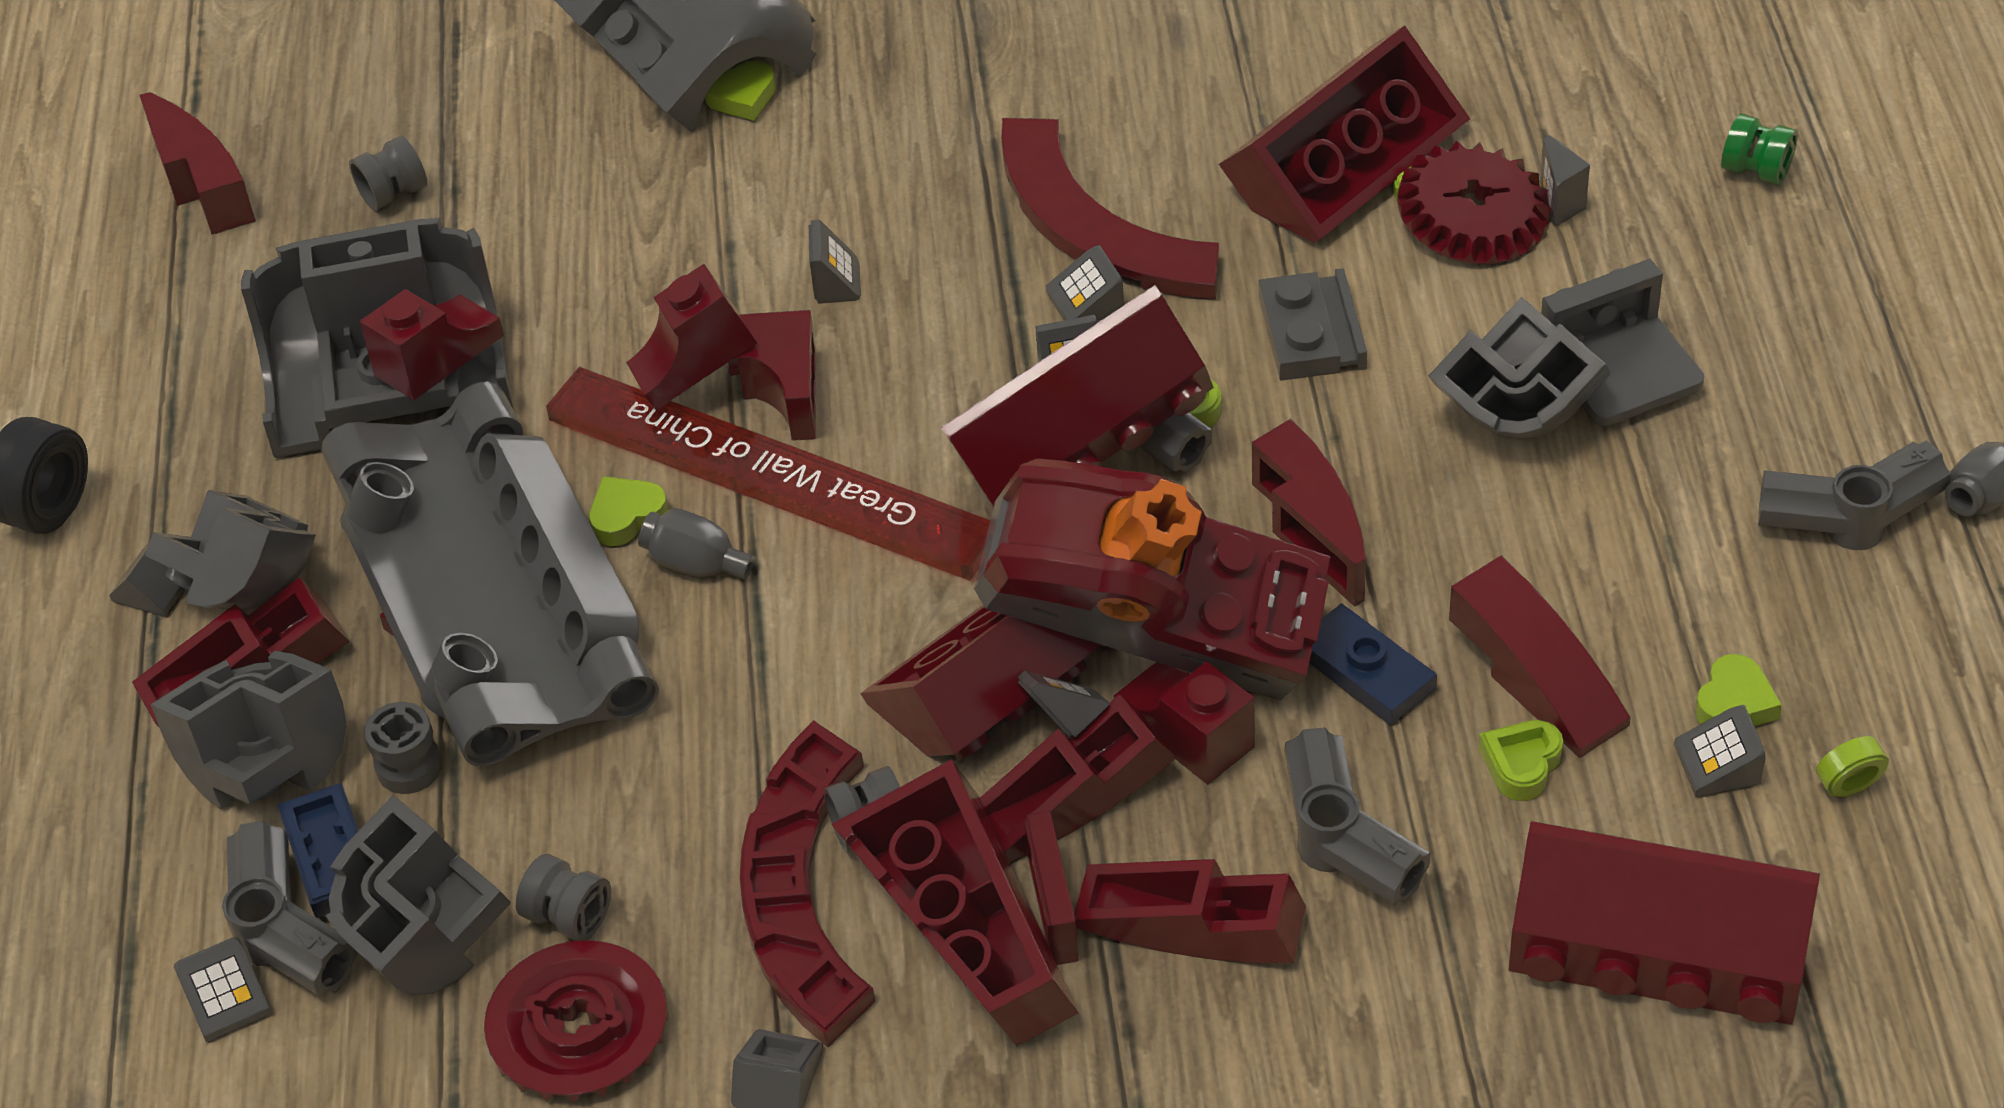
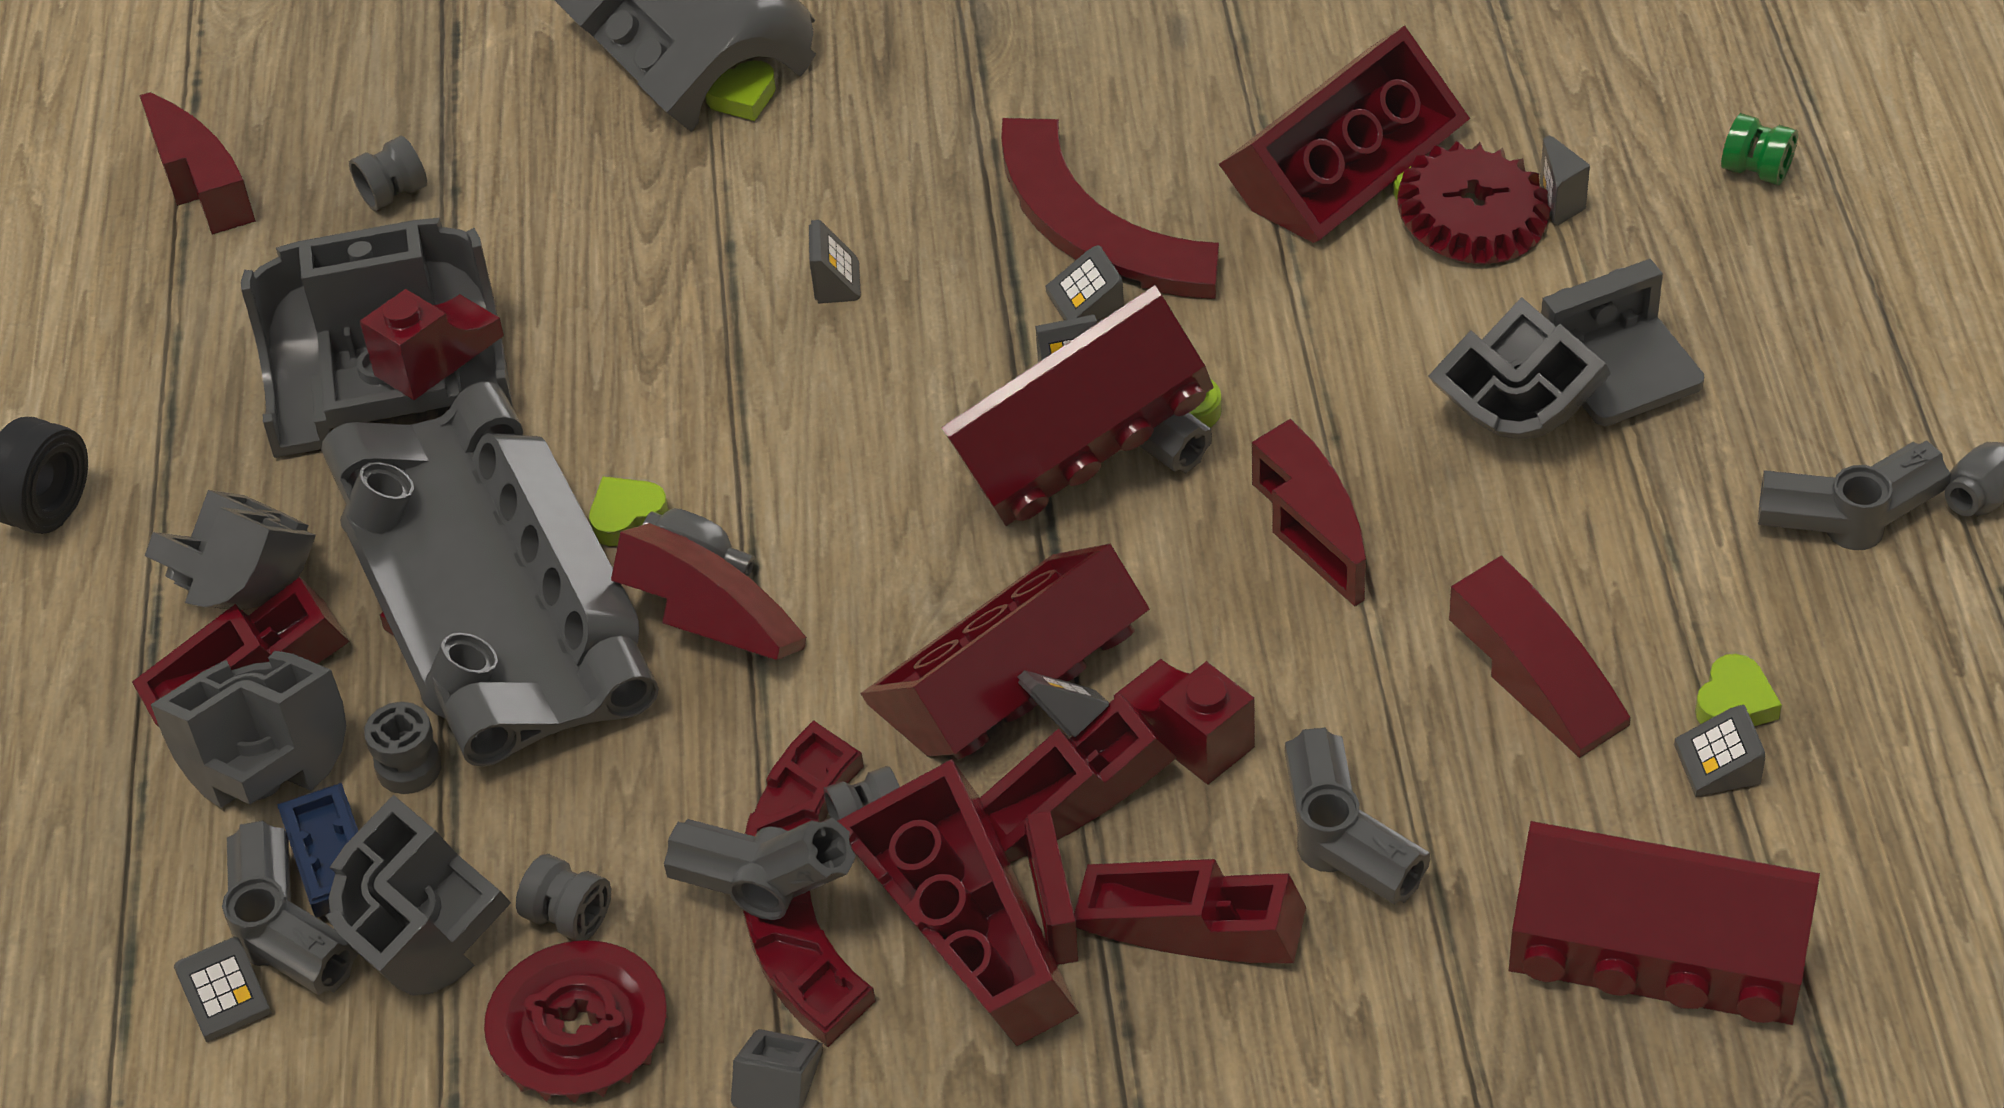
dark grey slope [109,543,184,617] -> none
clear red tile [546,367,991,581] -> none
dark red arch [626,264,757,410] -> none
dark red arch [728,310,816,441] -> none
dark red piece [974,458,1331,701] -> none
dark grey plate [1259,268,1367,381] -> none
dark blue plate [1309,603,1437,725] -> none
lime tile [1478,720,1563,801] -> none
lime tile [1816,736,1889,797] -> none
none -> dark red slope [611,523,807,660]
none -> dark grey piece [664,818,856,920]

